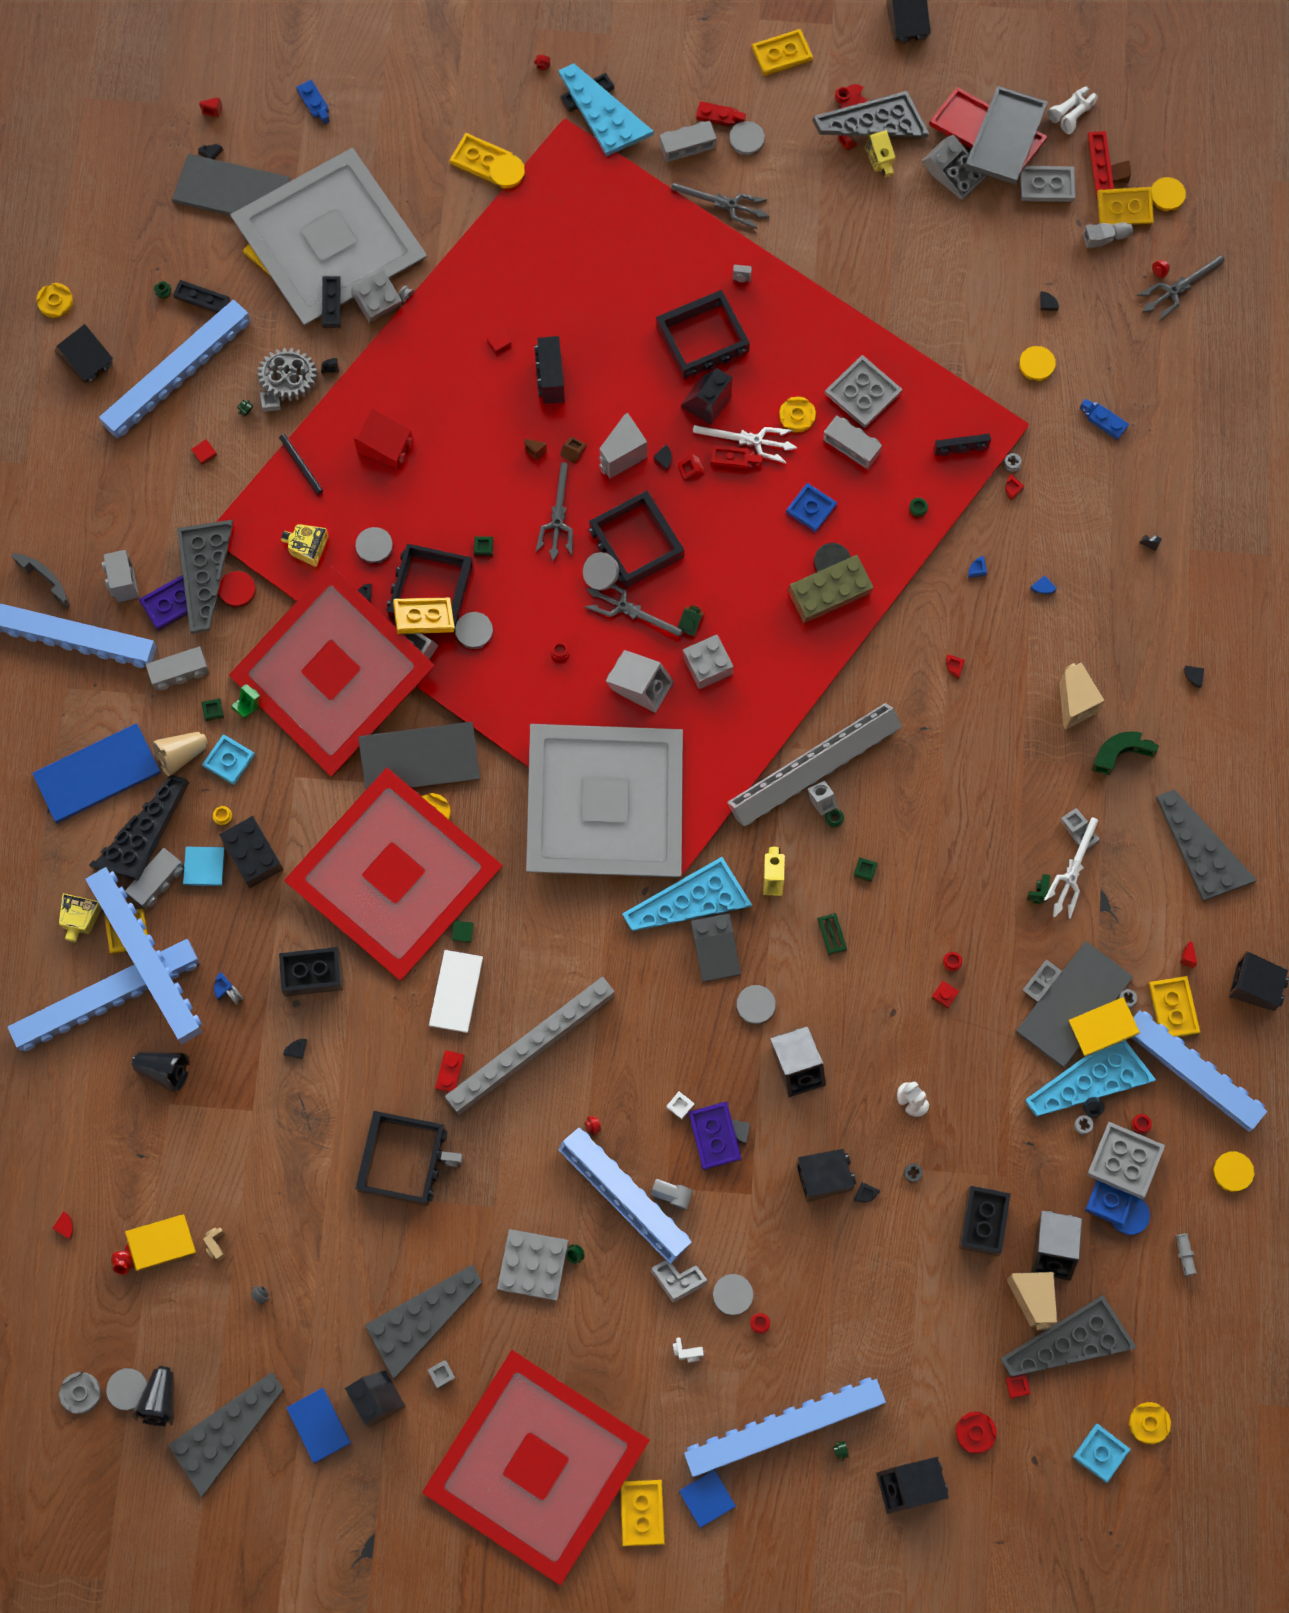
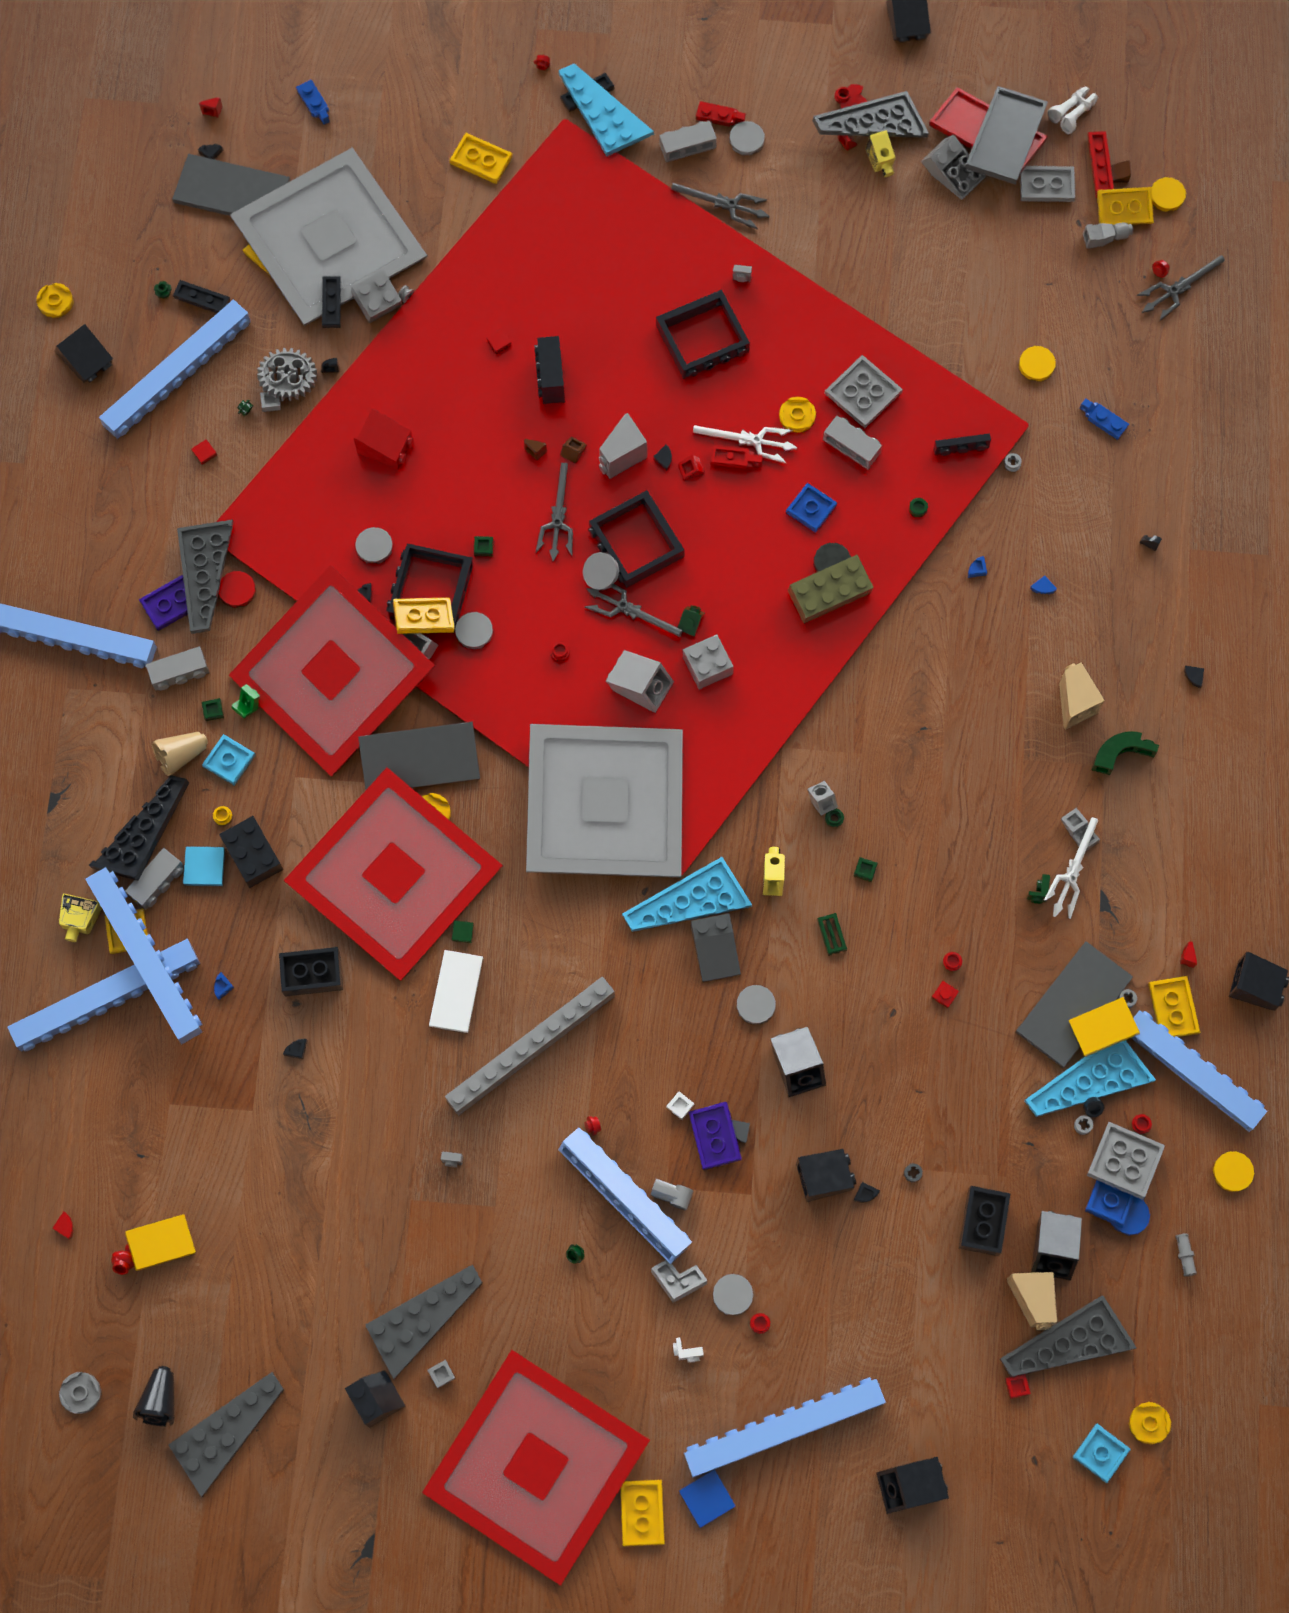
dark grey slope [11,553,70,608] -> none
blue tile [32,723,161,823] -> none
light grey brick [102,550,139,603] -> none
light grey tile [106,1368,147,1410] -> none
black cone [132,1052,190,1092] -> none
tan bracket [203,1228,226,1261] -> none
light grey bush [225,986,244,1005] -> none
dark grey plate [250,1286,270,1305] -> none
black bar [279,434,323,495] -> none
torso [281,524,329,567] -> none
blue tile [286,1388,351,1464] -> none
black window [355,1111,448,1206] -> none
red plate [435,1050,465,1093] -> none
yellow tile [489,154,525,189] -> none
light grey plate [497,1229,568,1301] -> none
black slope [681,368,733,425] -> none
light grey brick [727,703,902,826] -> none
yellow tile [752,29,813,76] -> none
dark green plate [833,1441,849,1461] -> none
white piece [897,1082,929,1117] -> none
red tile [946,654,965,679] -> none
red tile [955,1411,997,1454] -> none
red tile [1005,475,1024,501] -> none
light grey slope [1023,959,1062,1002] -> none
black tile [1040,291,1059,311] -> none
dark grey wing [1156,789,1257,902] -> none

